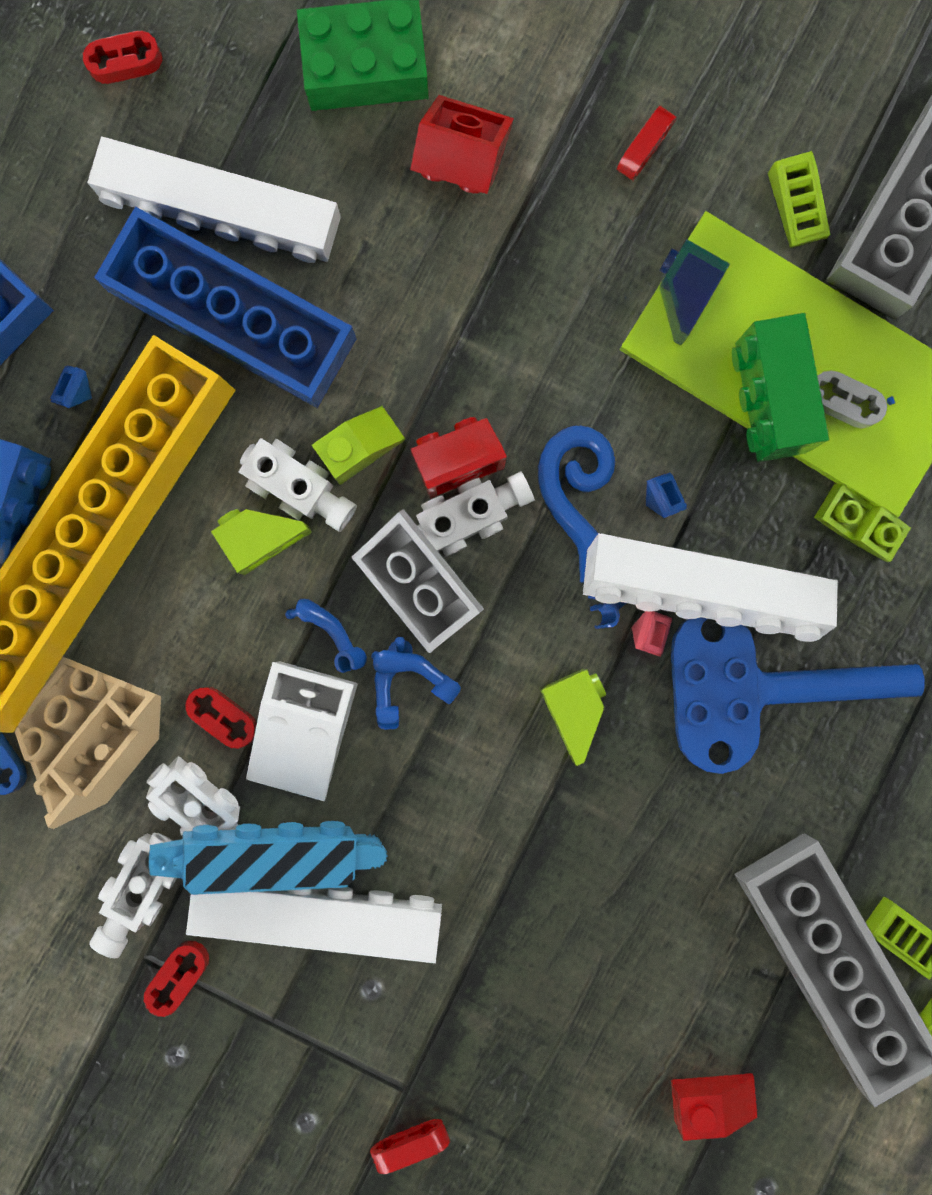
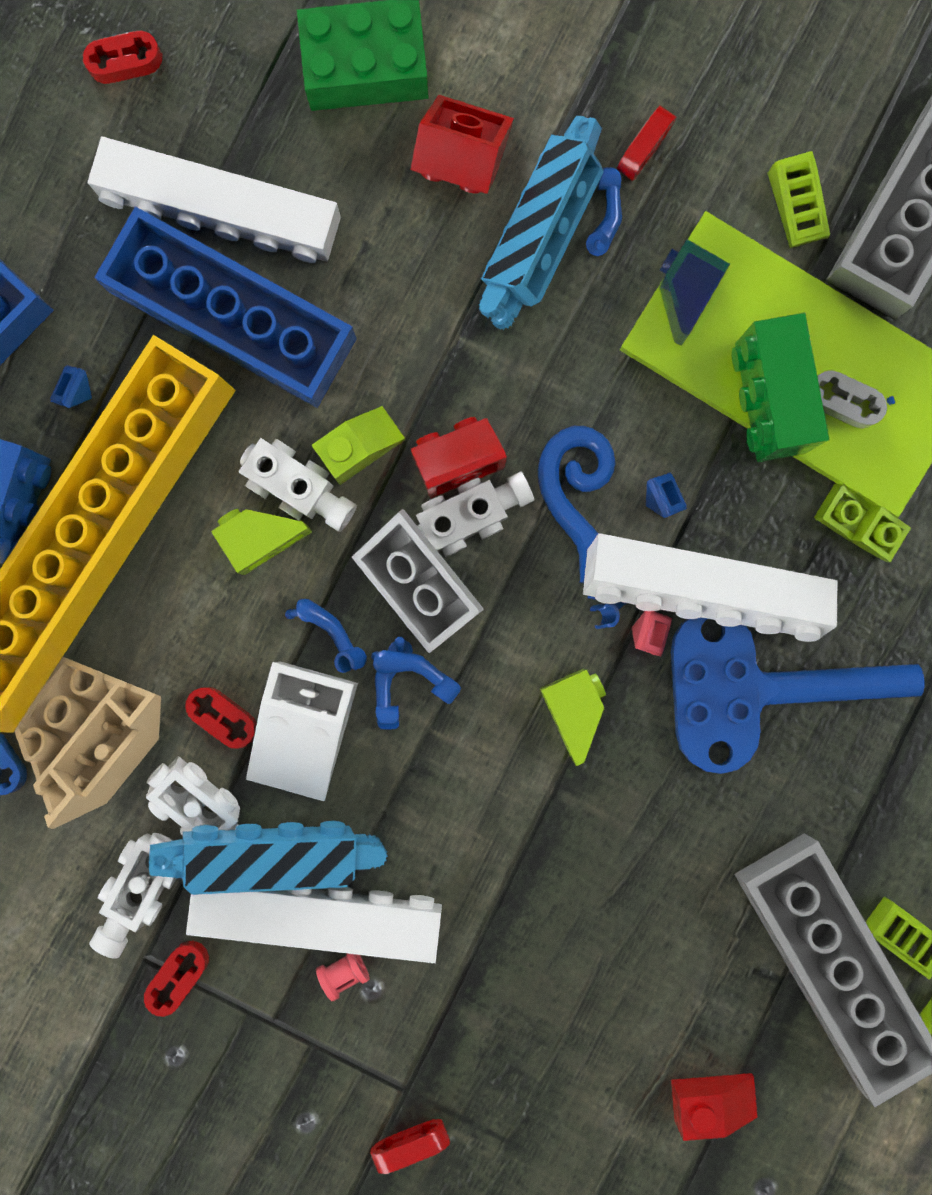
none -> coral bush [316,953,370,1002]
none -> dark azure hinge [479,116,604,330]
none -> blue piece [586,167,623,256]

